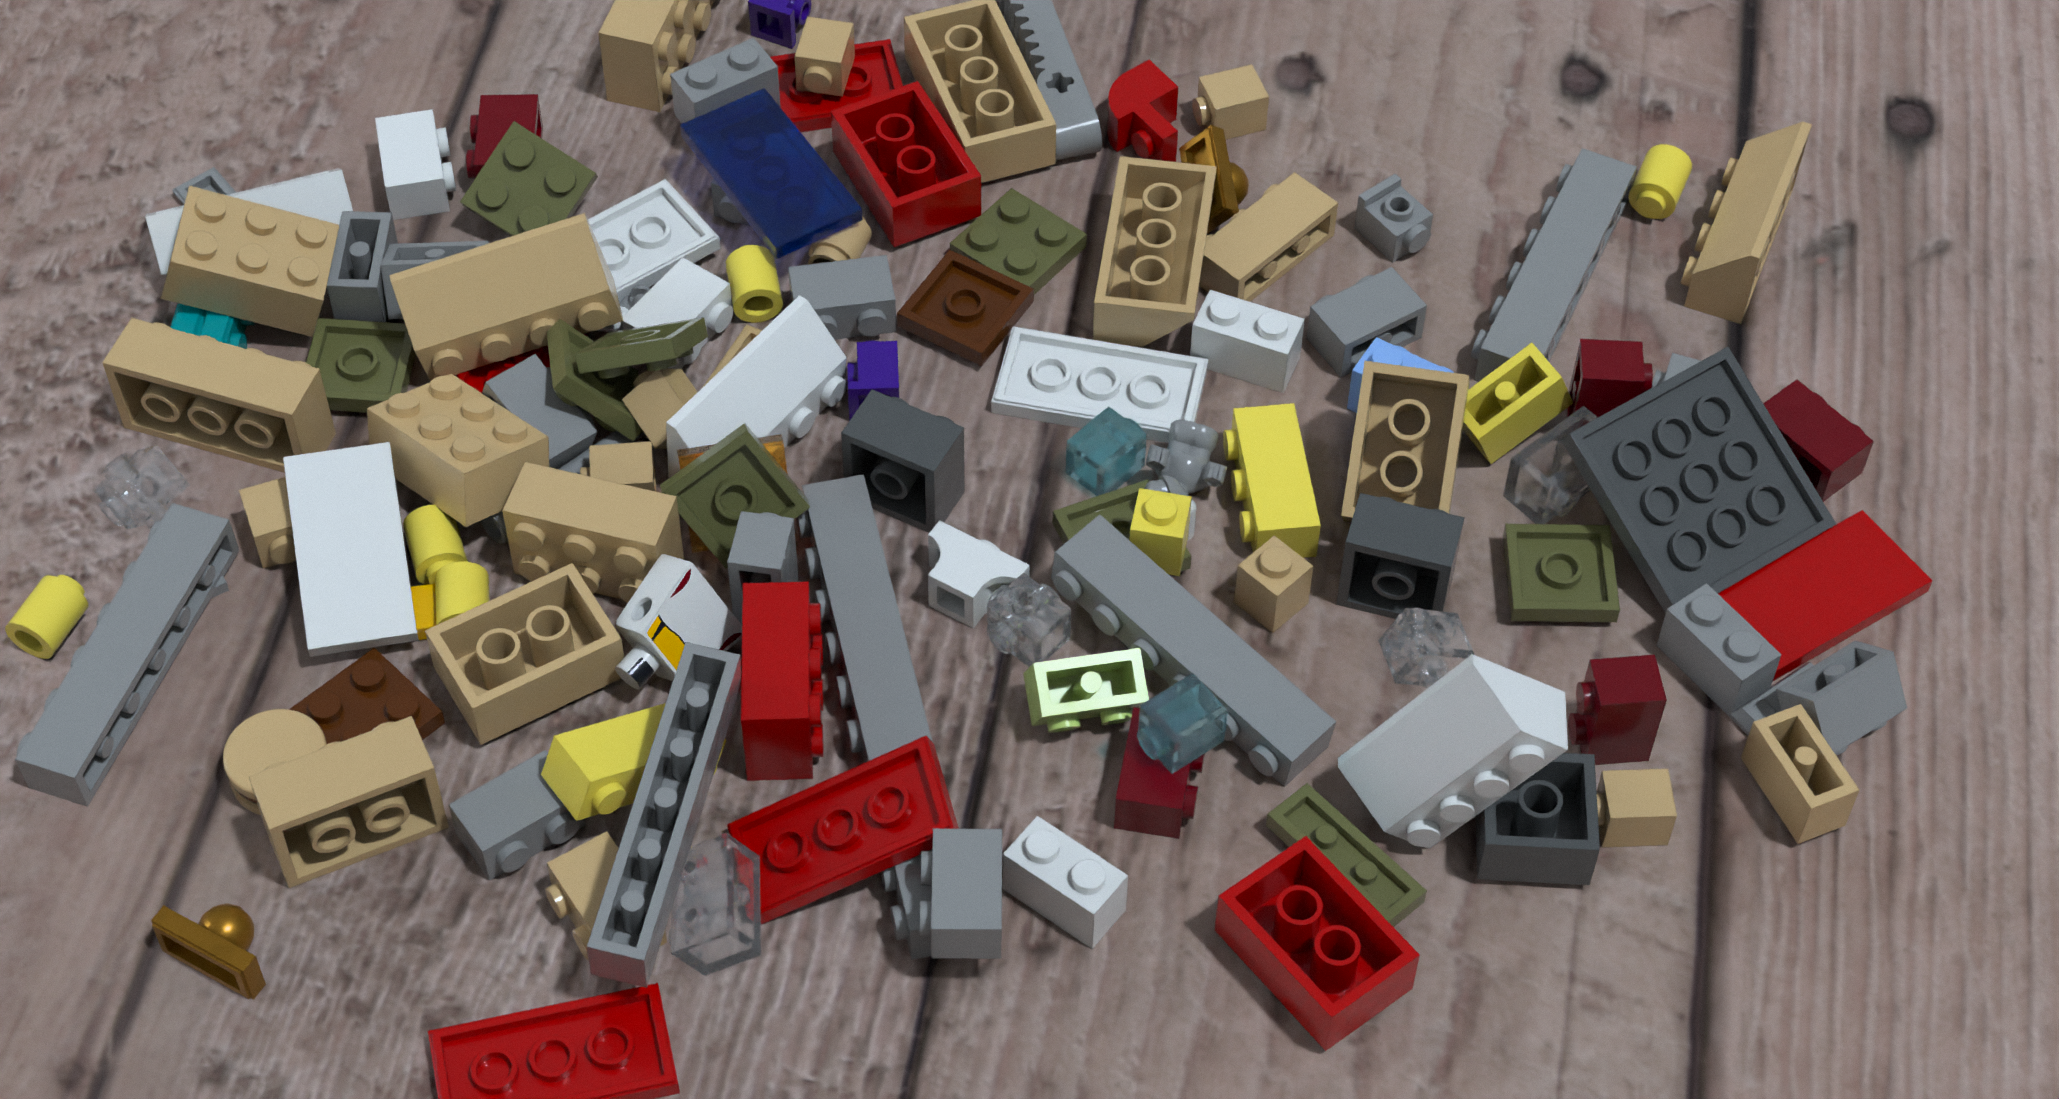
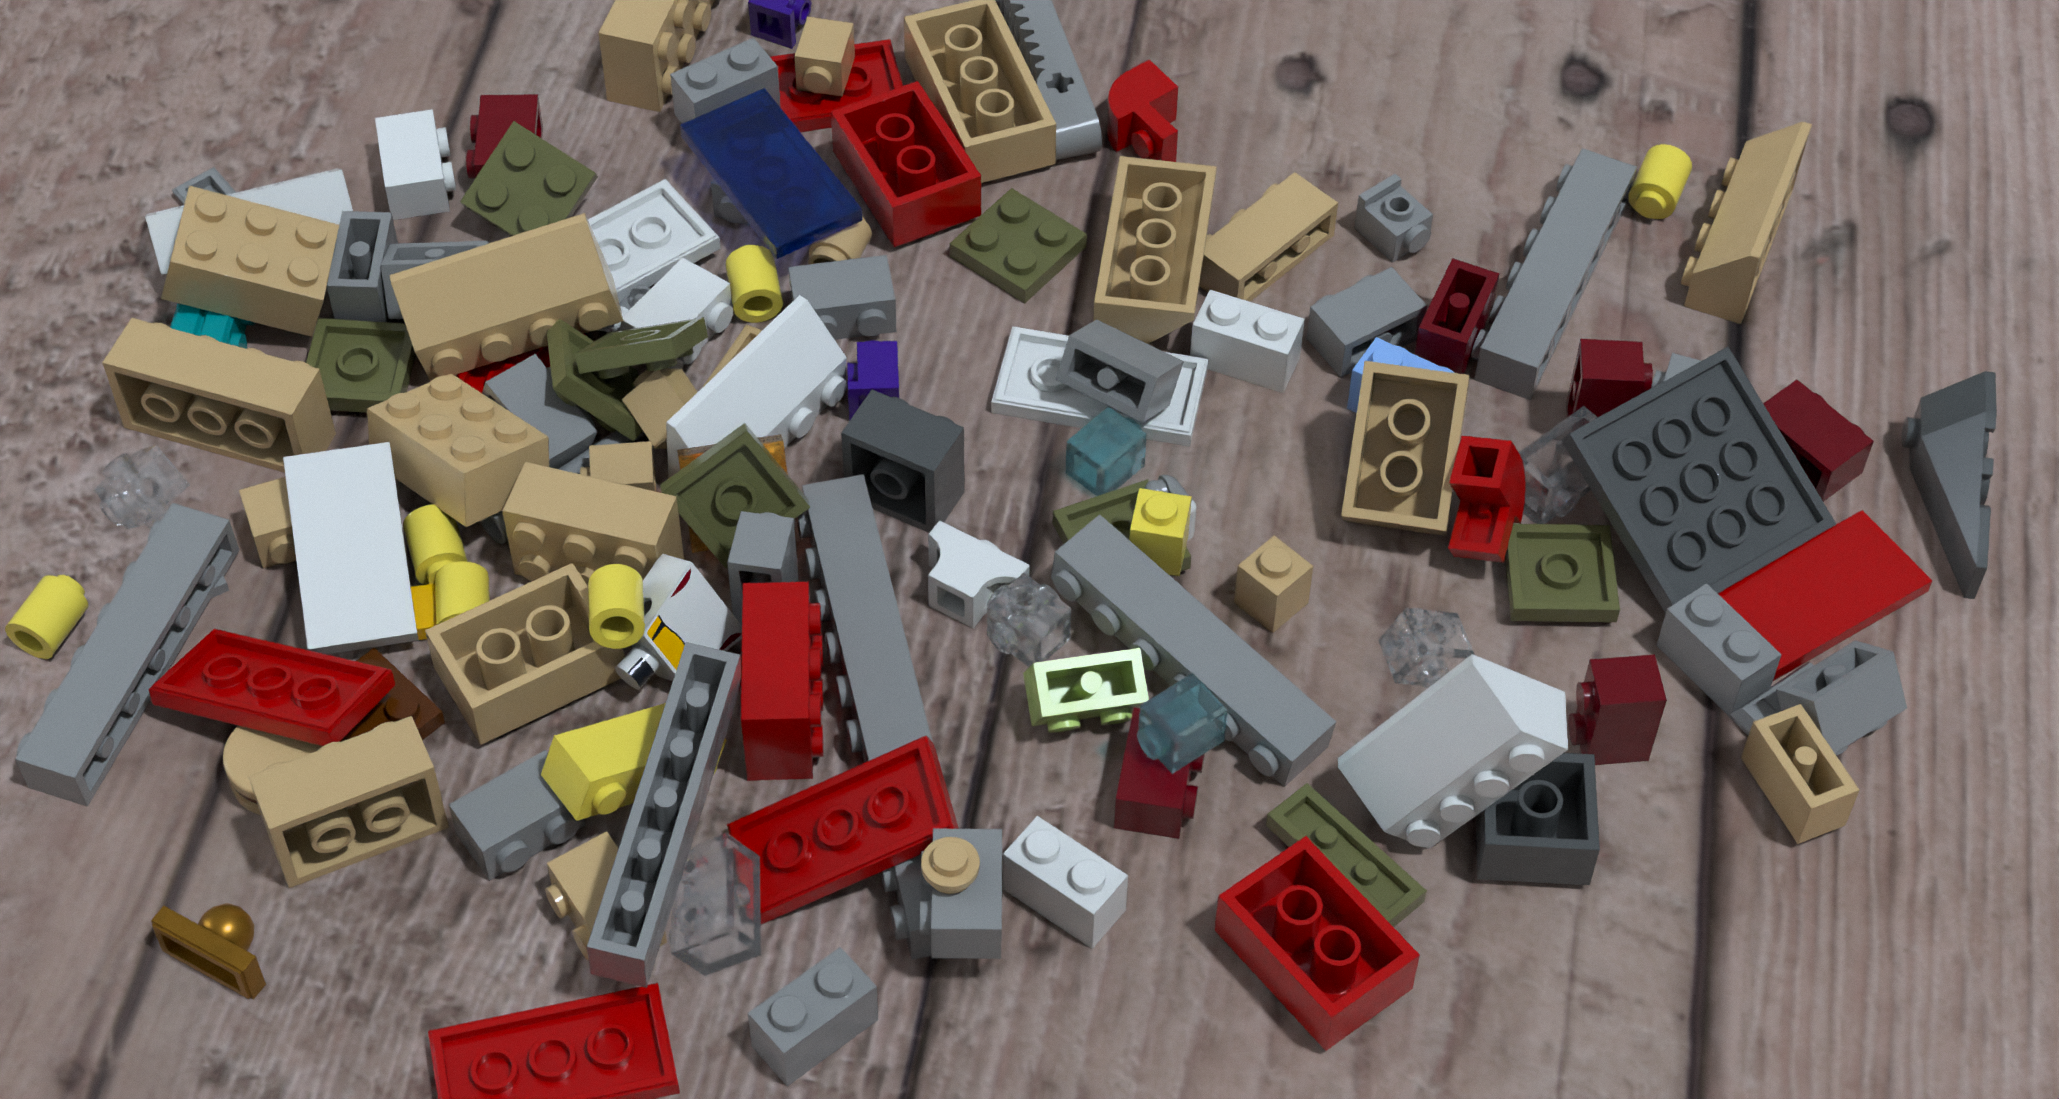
reddish brown plate [897,250,1034,366] -> none
light grey piece [1146,420,1227,494] -> none
pearl gold tile [1179,125,1249,234] -> none
tan brick [1192,64,1269,140] -> none
light yellow brick [1223,403,1321,558] -> none
dark grey brick [1336,493,1465,630] -> none
light yellow brick [1463,343,1573,464] -> none
tan brick [1597,769,1677,847] -> none
none -> red tile [148,629,395,746]
none -> light yellow brick [588,564,645,649]
none -> light grey brick [748,947,879,1086]
none -> tan plate [921,837,980,894]
none -> light grey brick [1056,319,1184,423]
none -> dark red brick [1414,258,1500,374]
none -> red brick [1448,436,1526,563]
none -> dark grey wedge [1901,371,1997,599]

